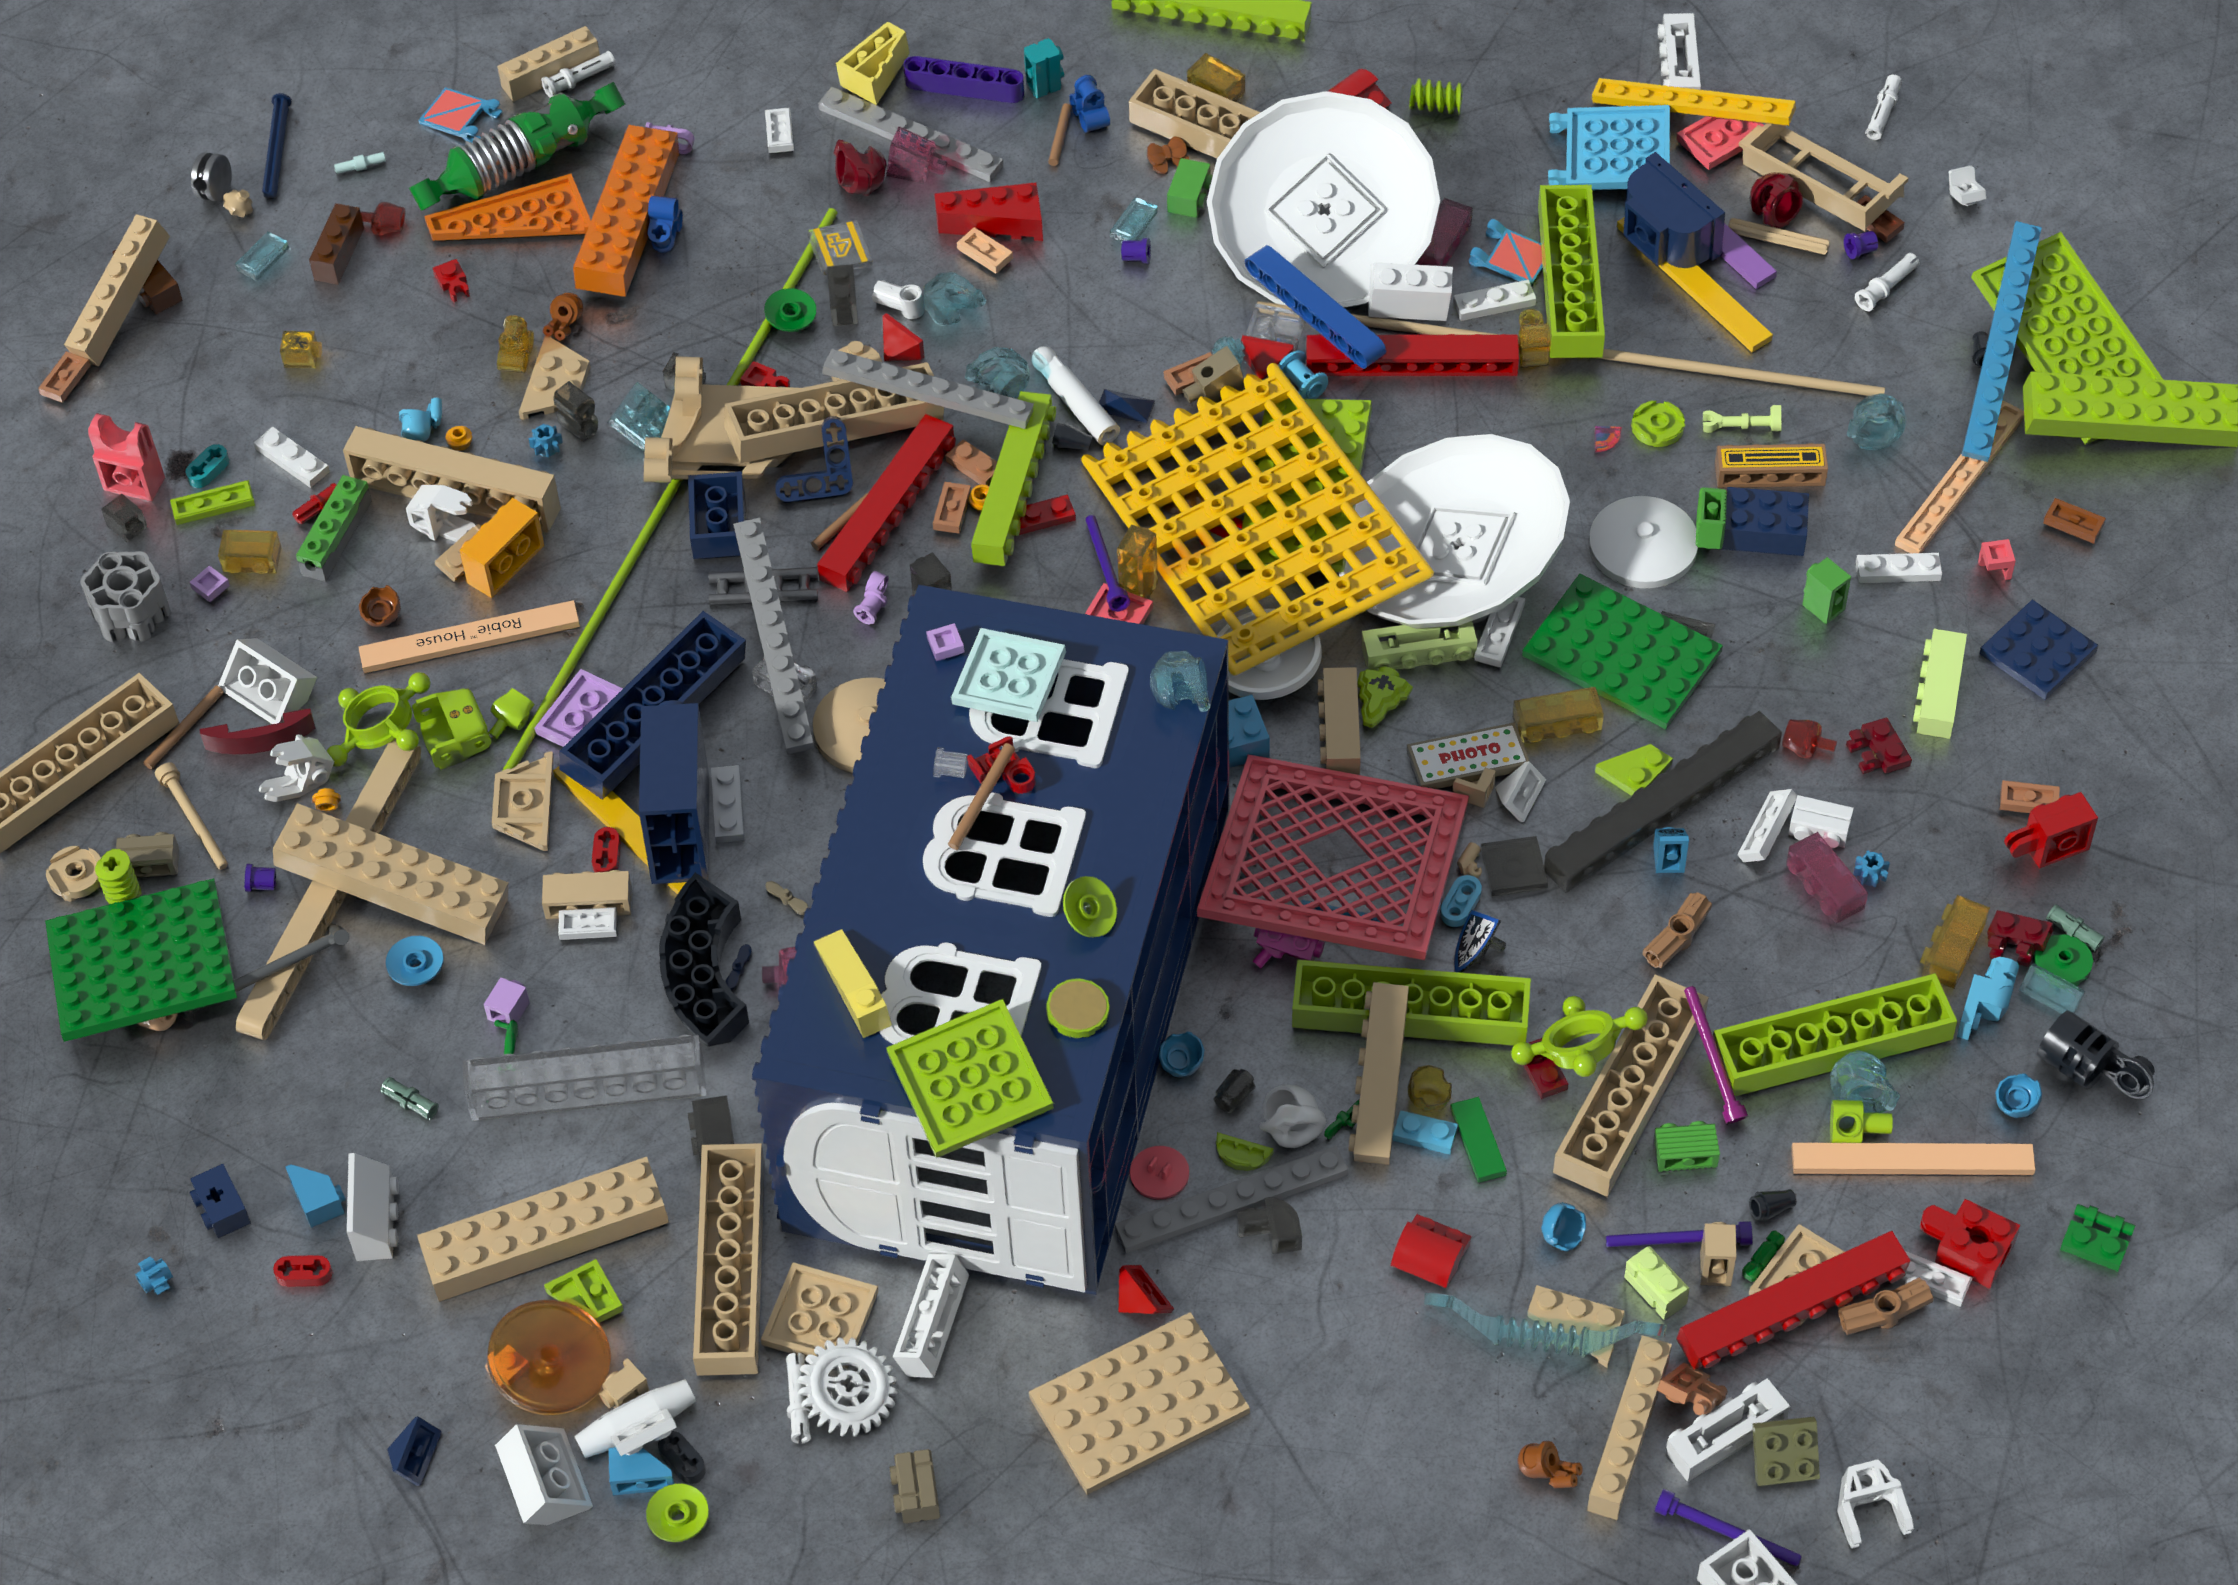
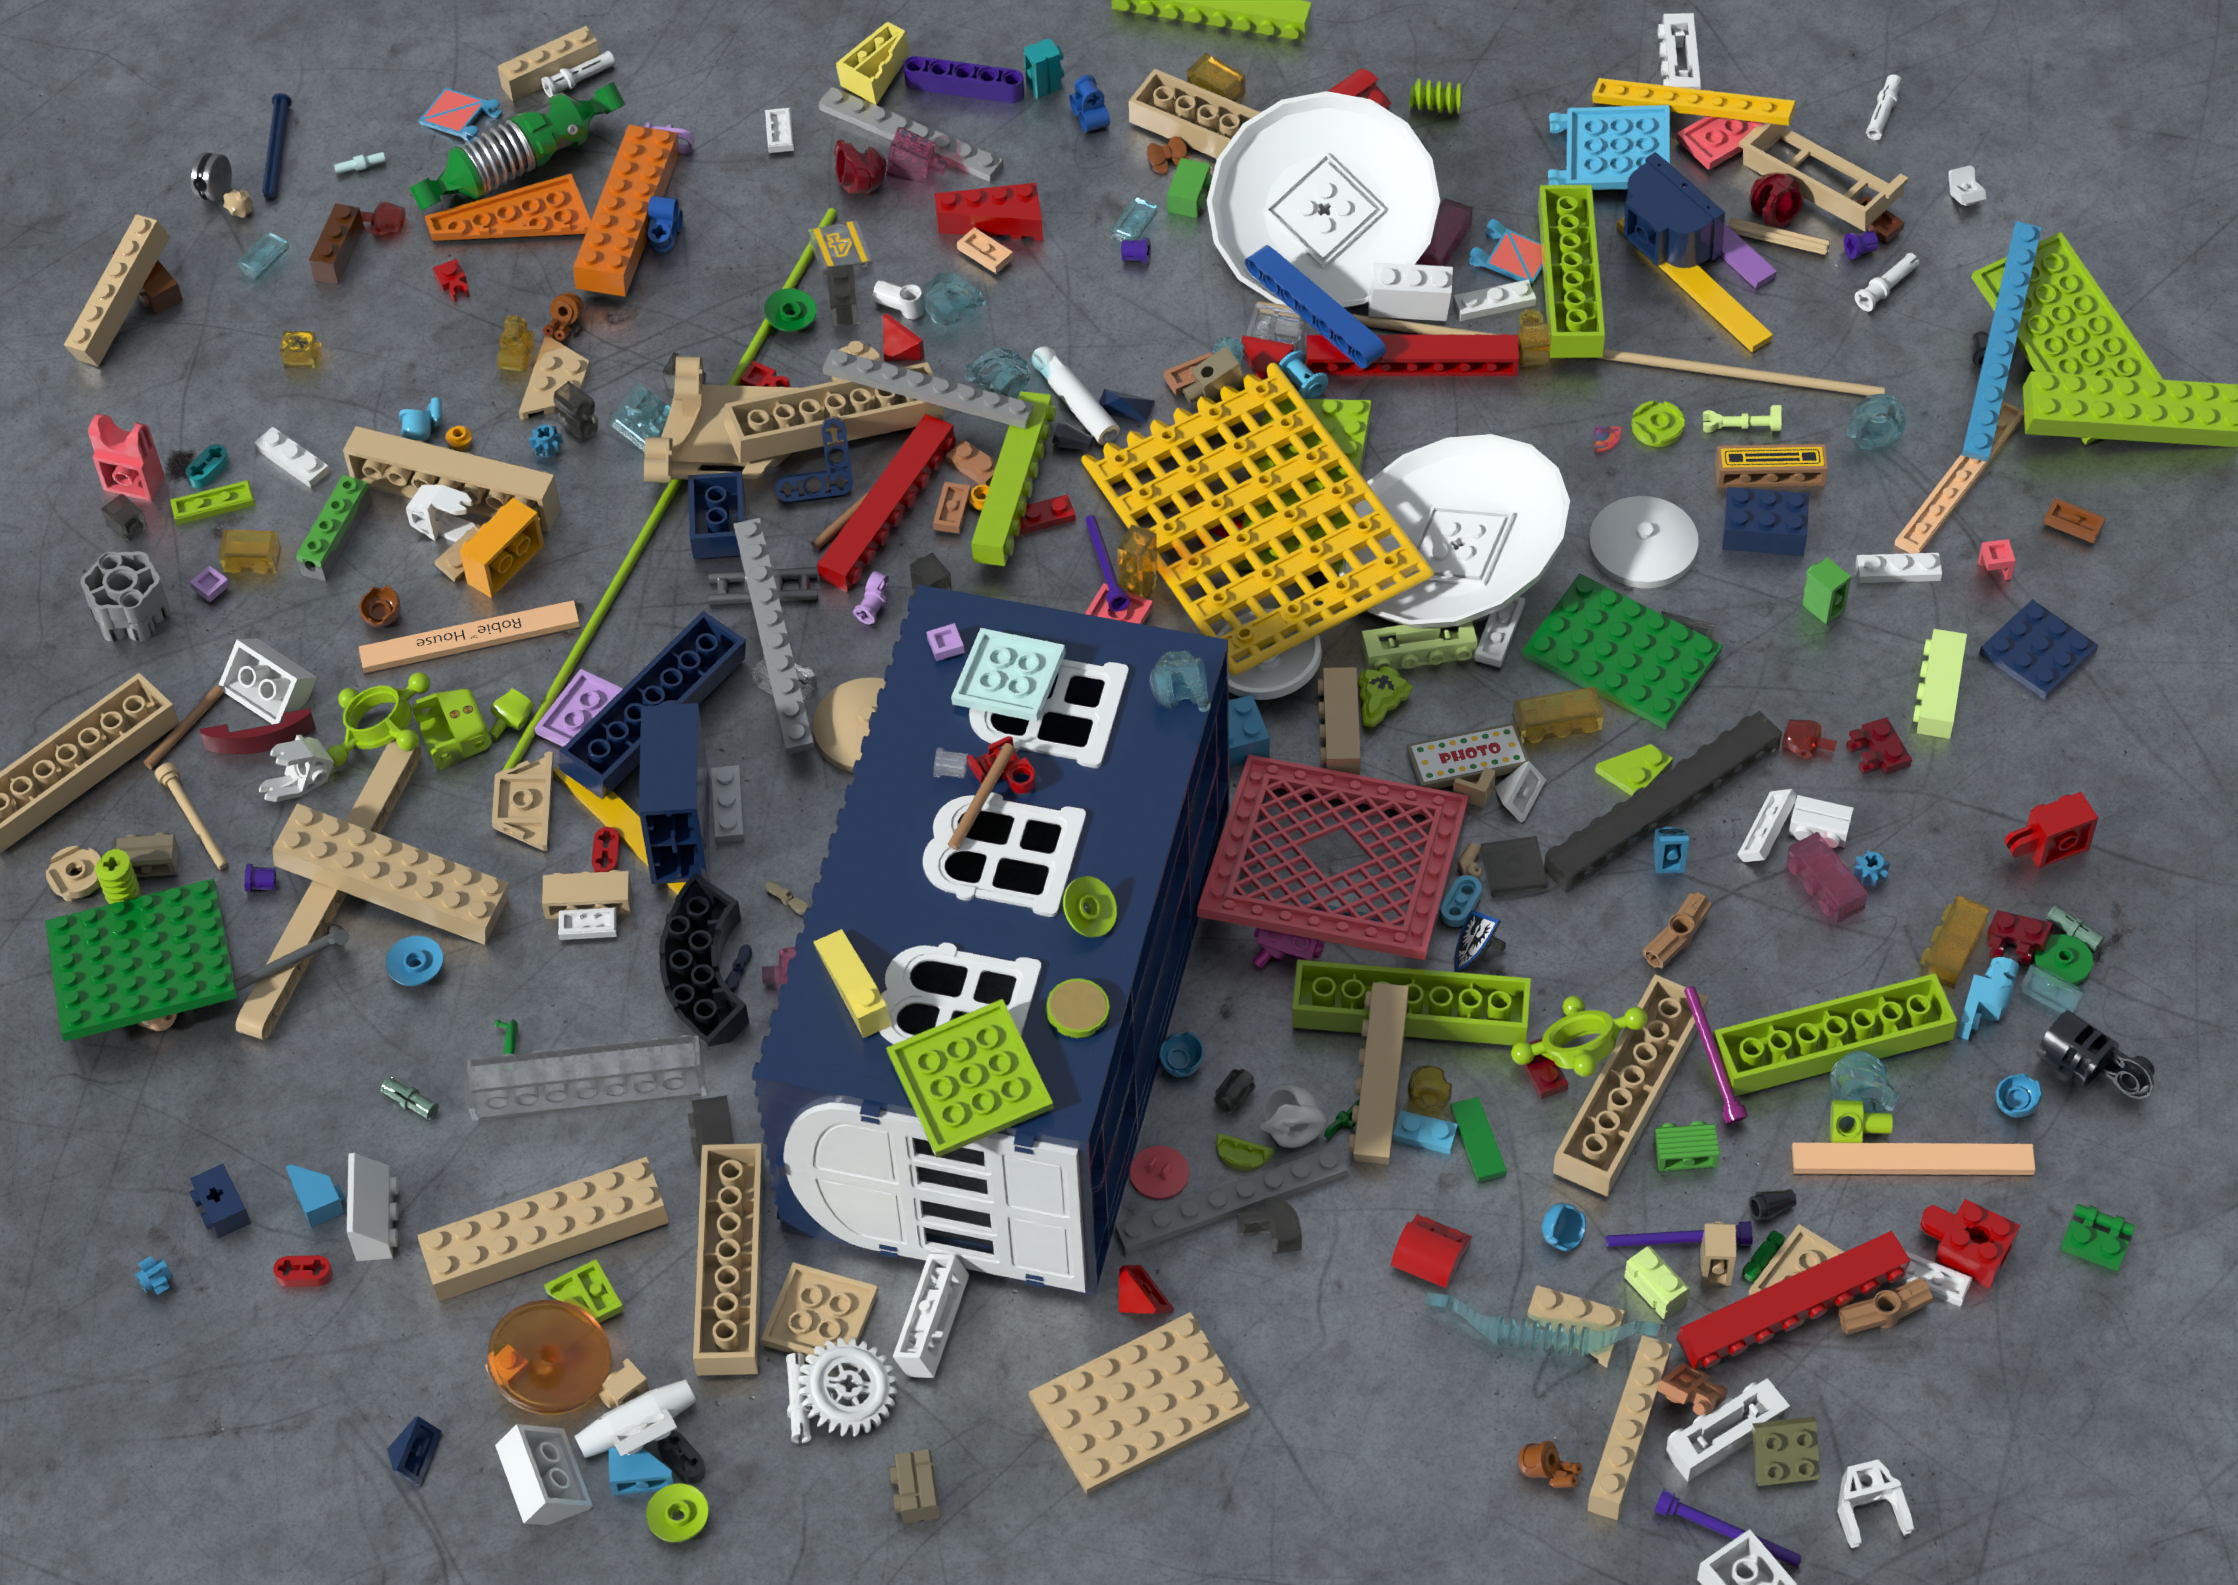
nougat plate [38,351,91,403] -> none
red axle [292,483,336,524] -> none
light orange plate [312,788,341,811] -> none
lavender brick [484,977,530,1024] -> none
medium nougat bar [1048,103,1072,166] -> none
bright green brick [1695,487,1727,549] -> none
nougat plate [2000,780,2060,813] -> none

